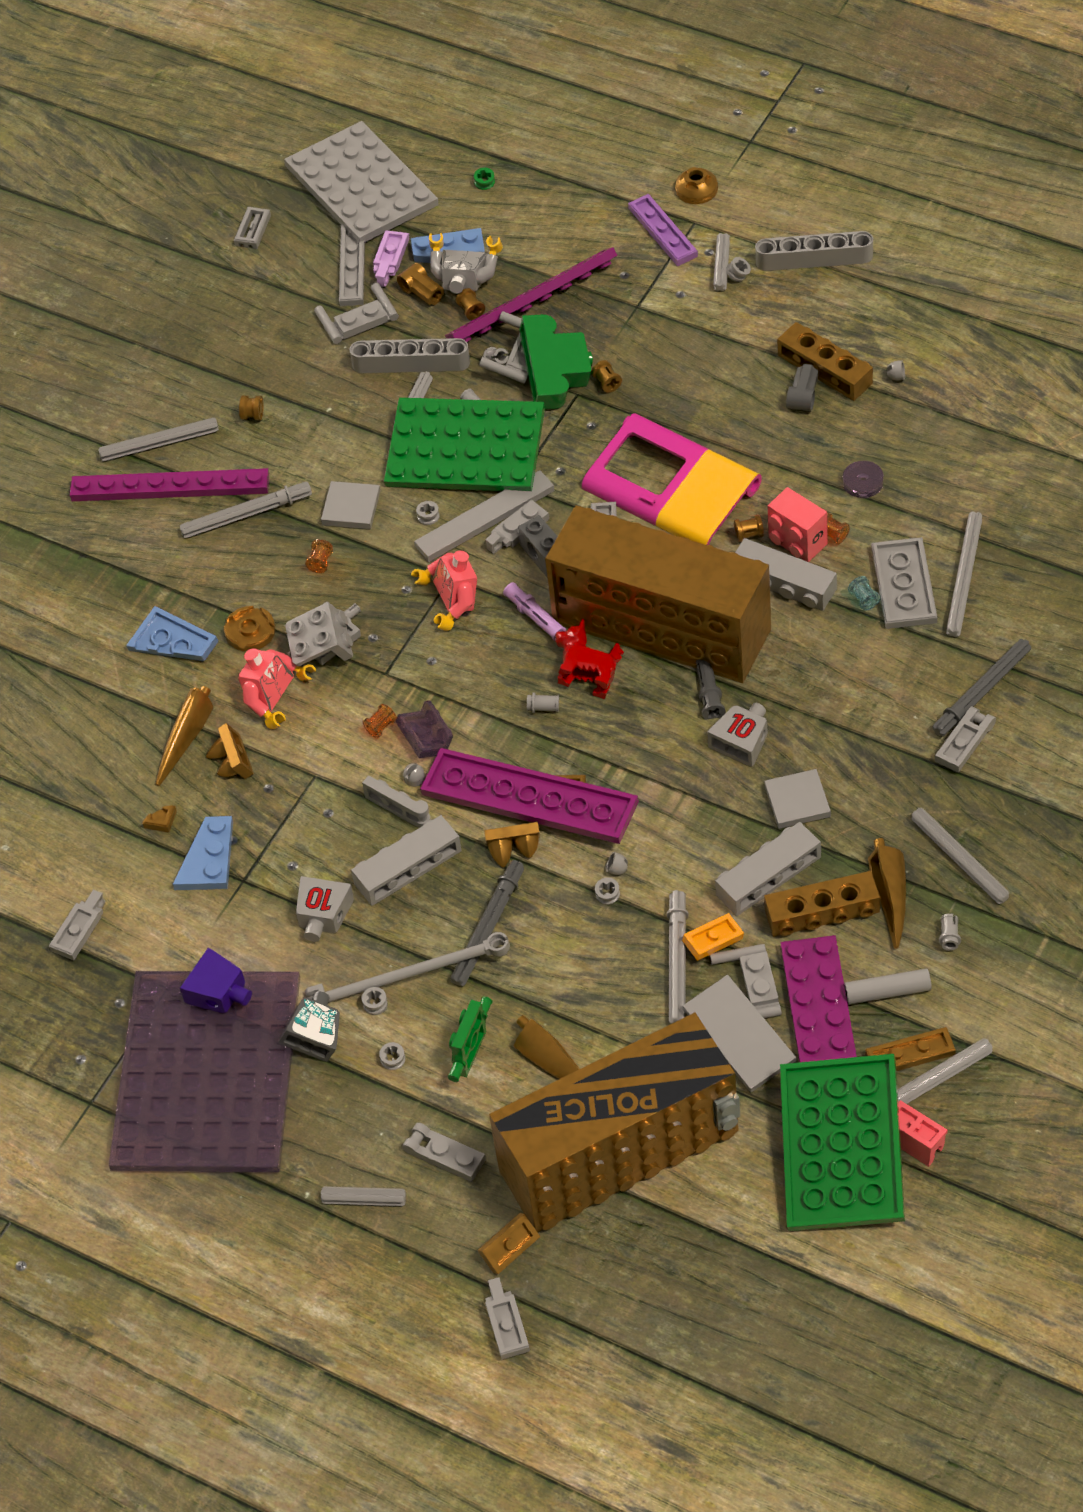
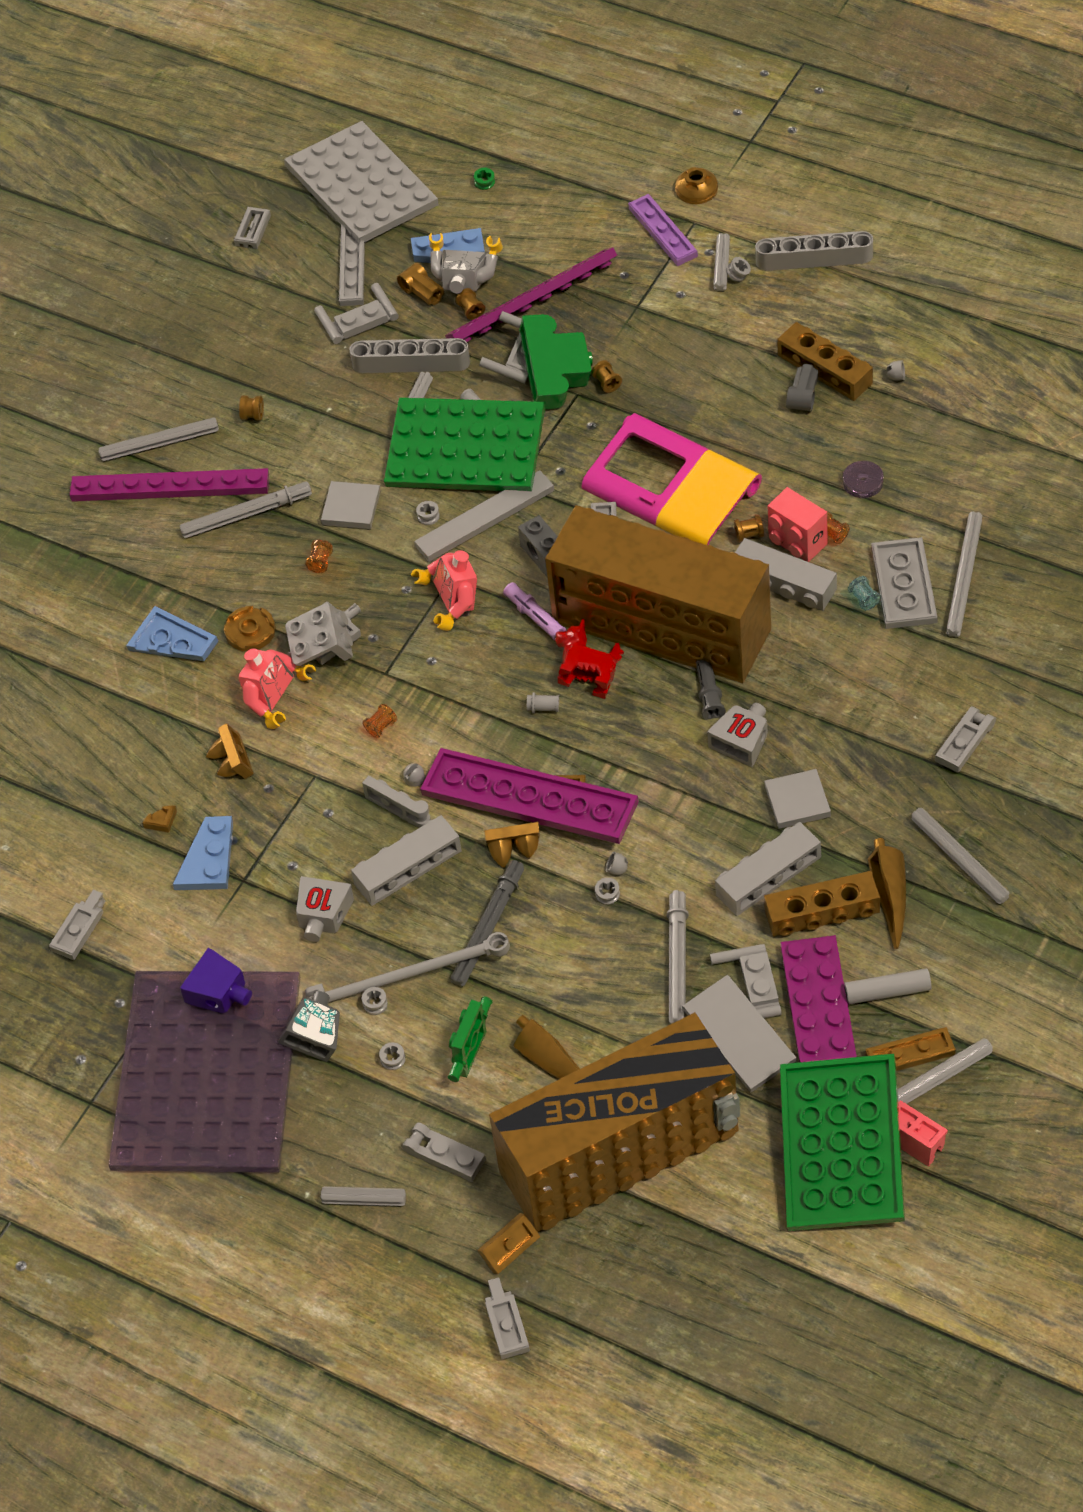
pearl gold piece [155,686,214,786] -> none
lavender hinge [373,230,409,287] -> none
bracket [395,700,453,758] -> none
light grey pin [483,347,509,364] -> none
light grey hinge [485,500,549,554] -> none
light orange plate [682,913,744,961] -> none
dark grey axle [932,639,1031,737] -> none
light grey pin [939,914,961,951] -> none

